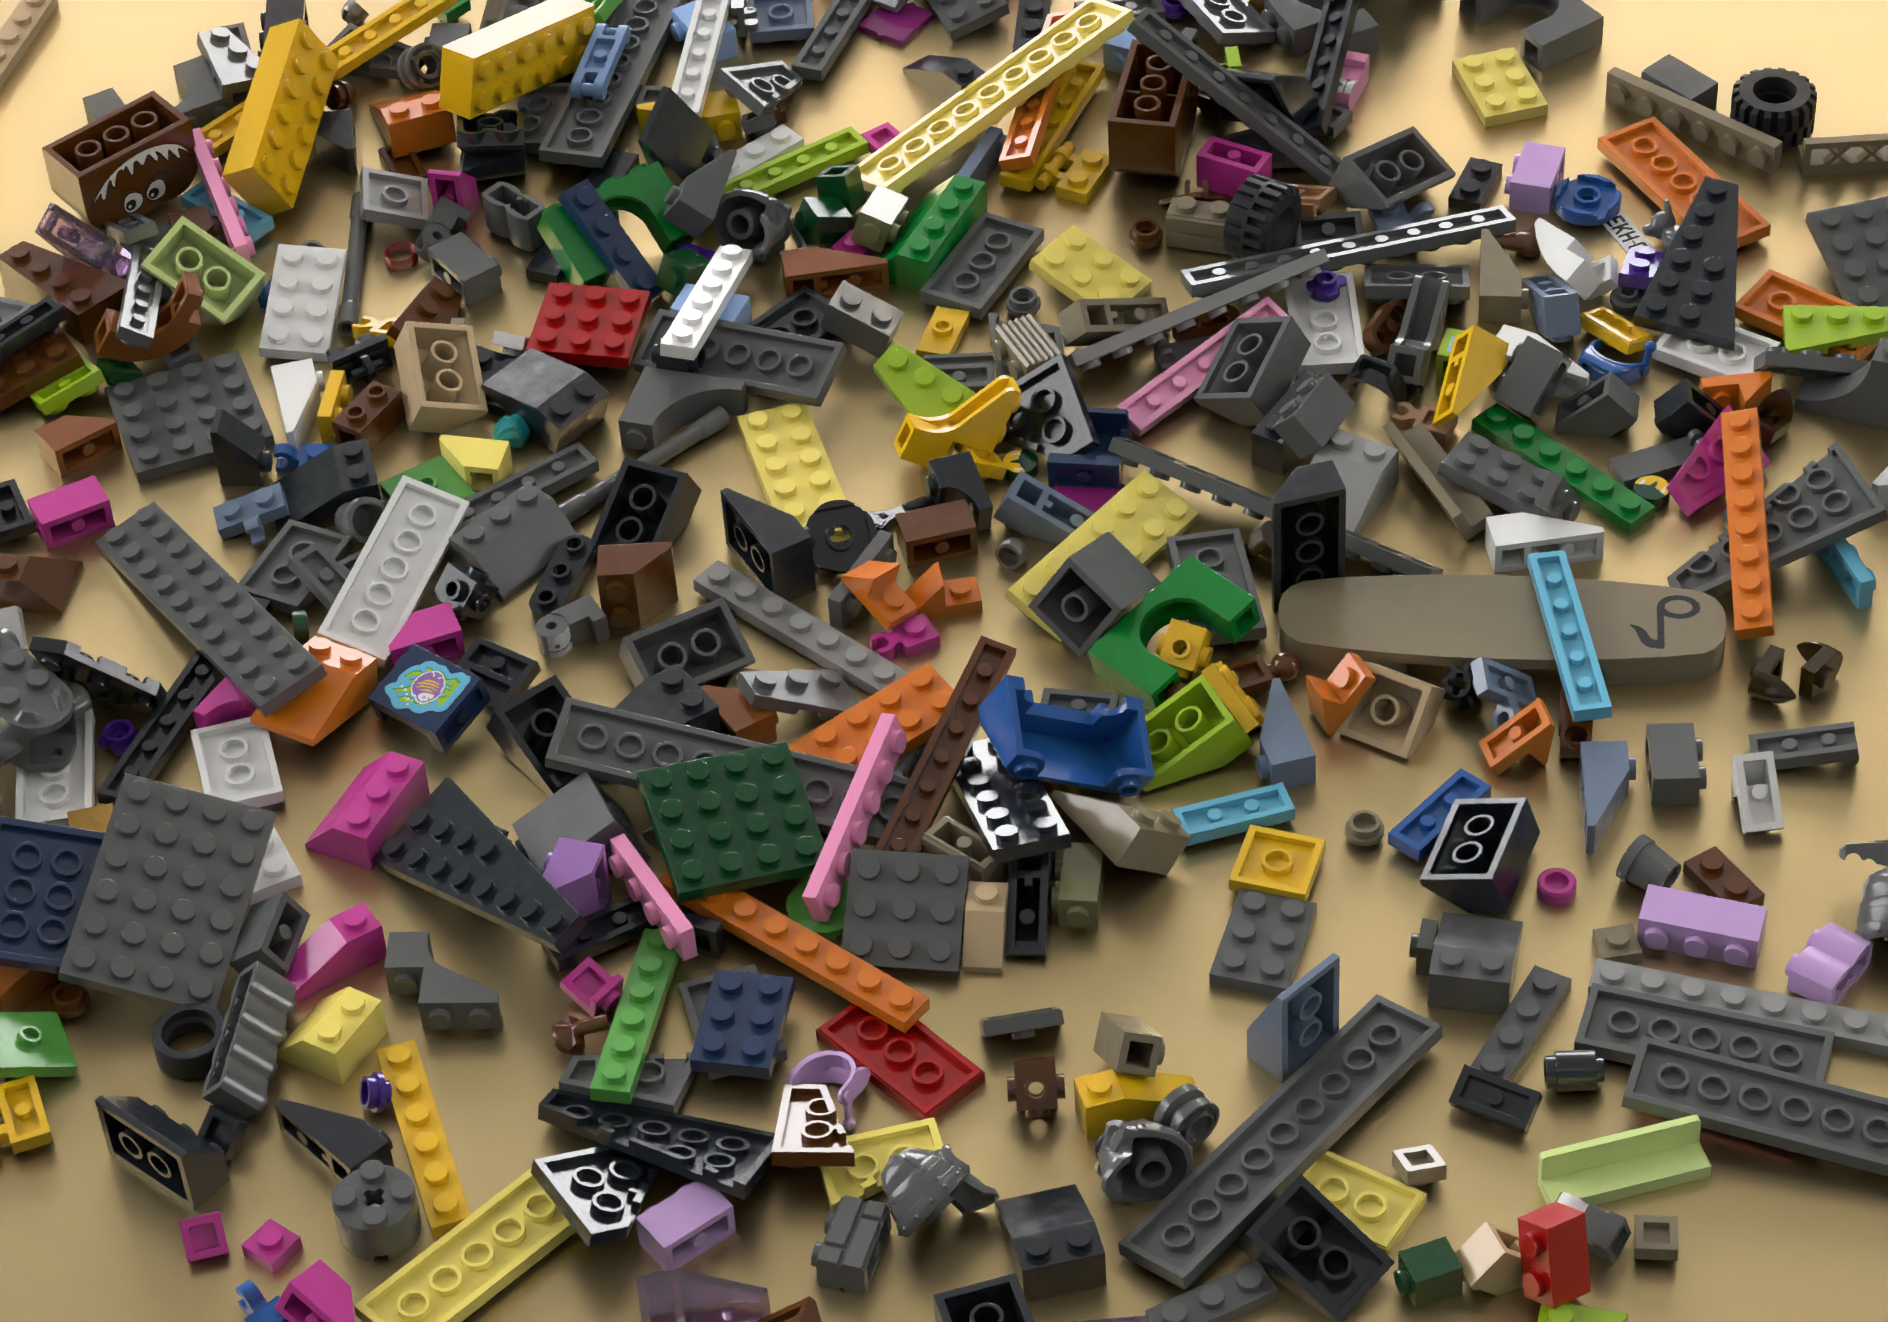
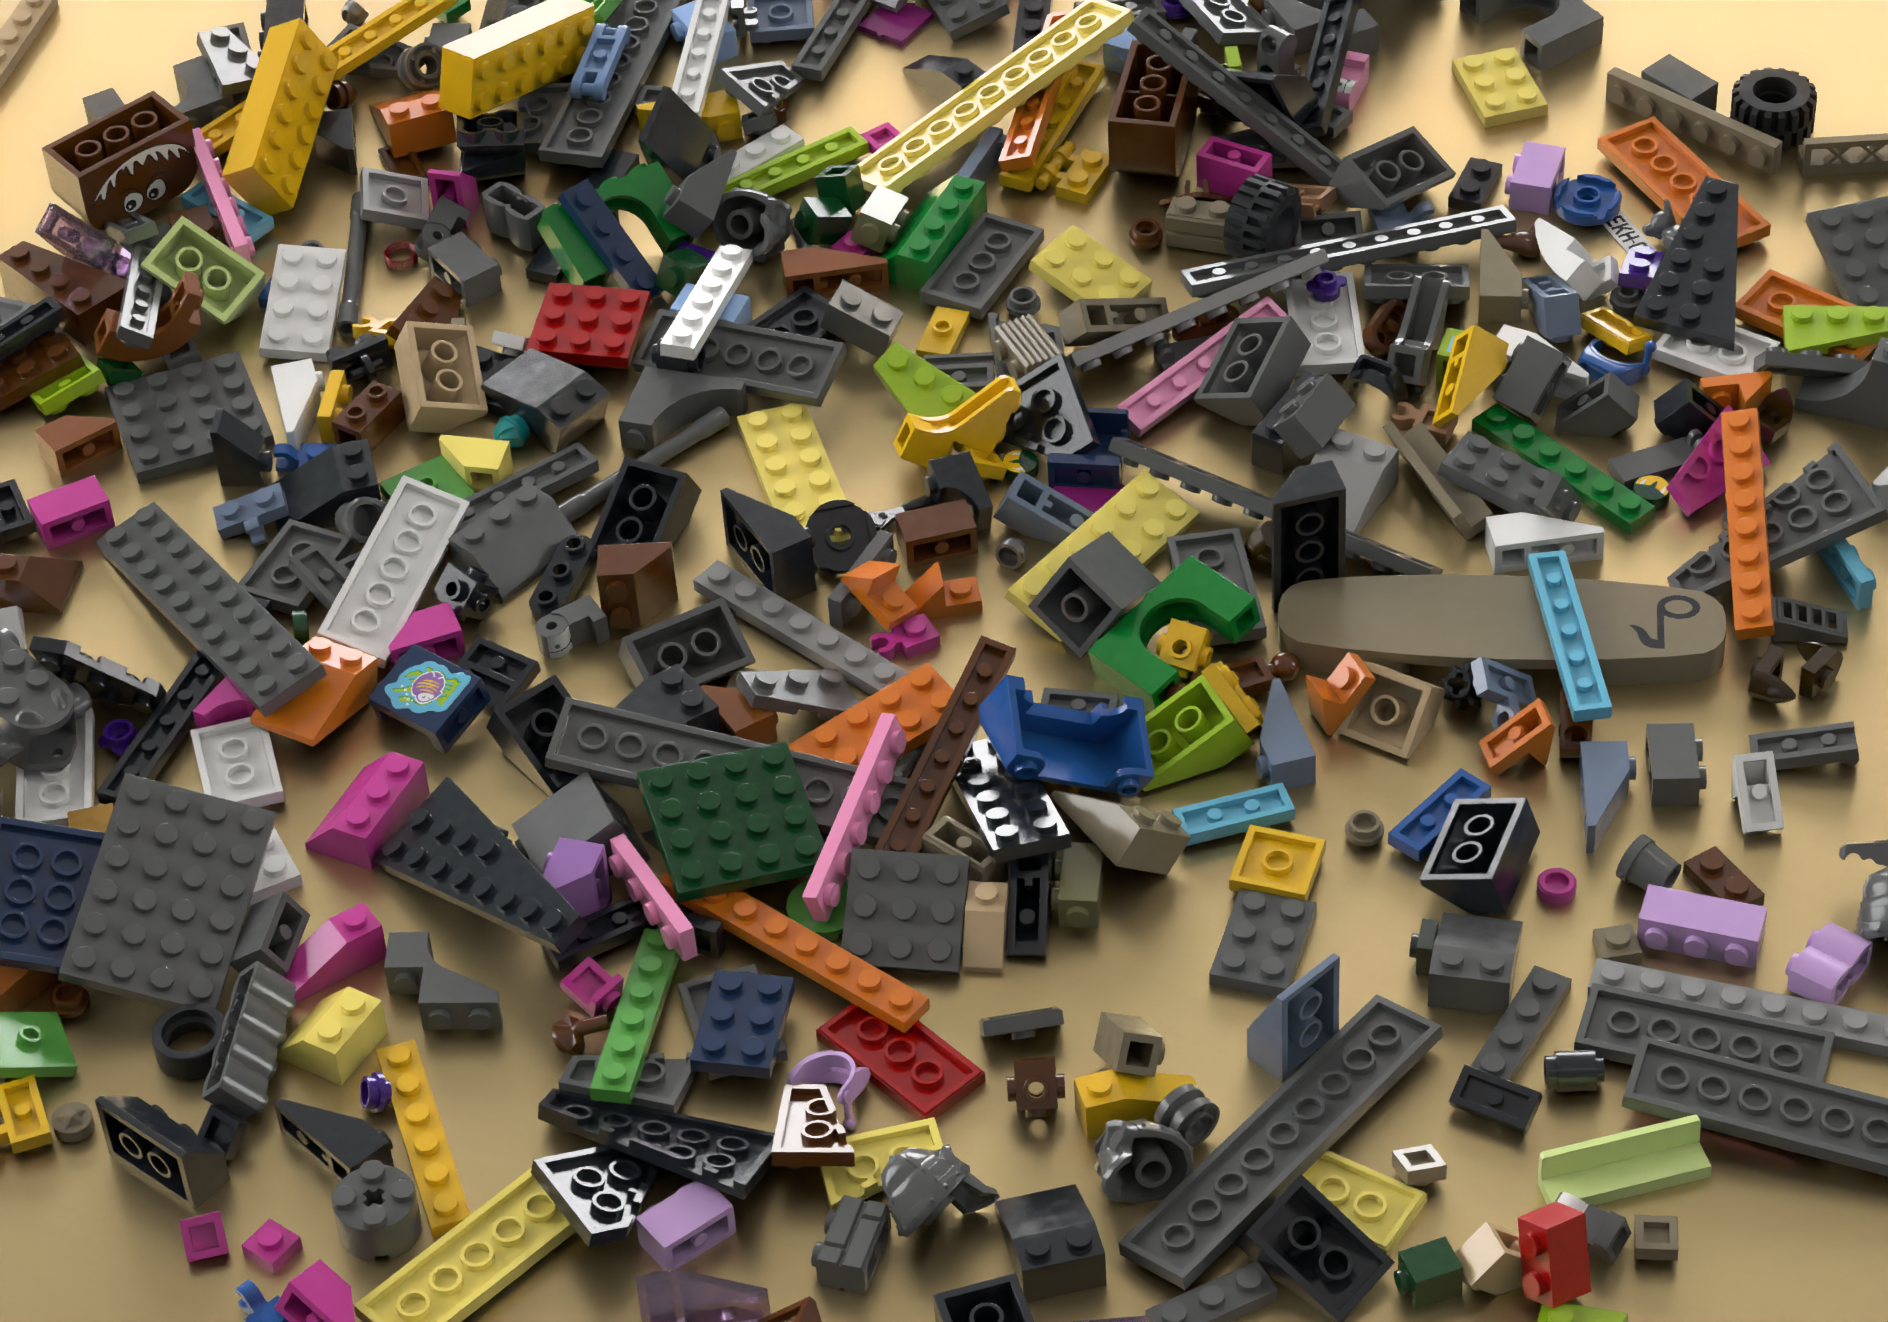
none -> dark tan tile [51,1102,95,1142]
none -> dark grey leg [1257,25,1301,76]
none -> dark grey slope [1771,597,1848,643]

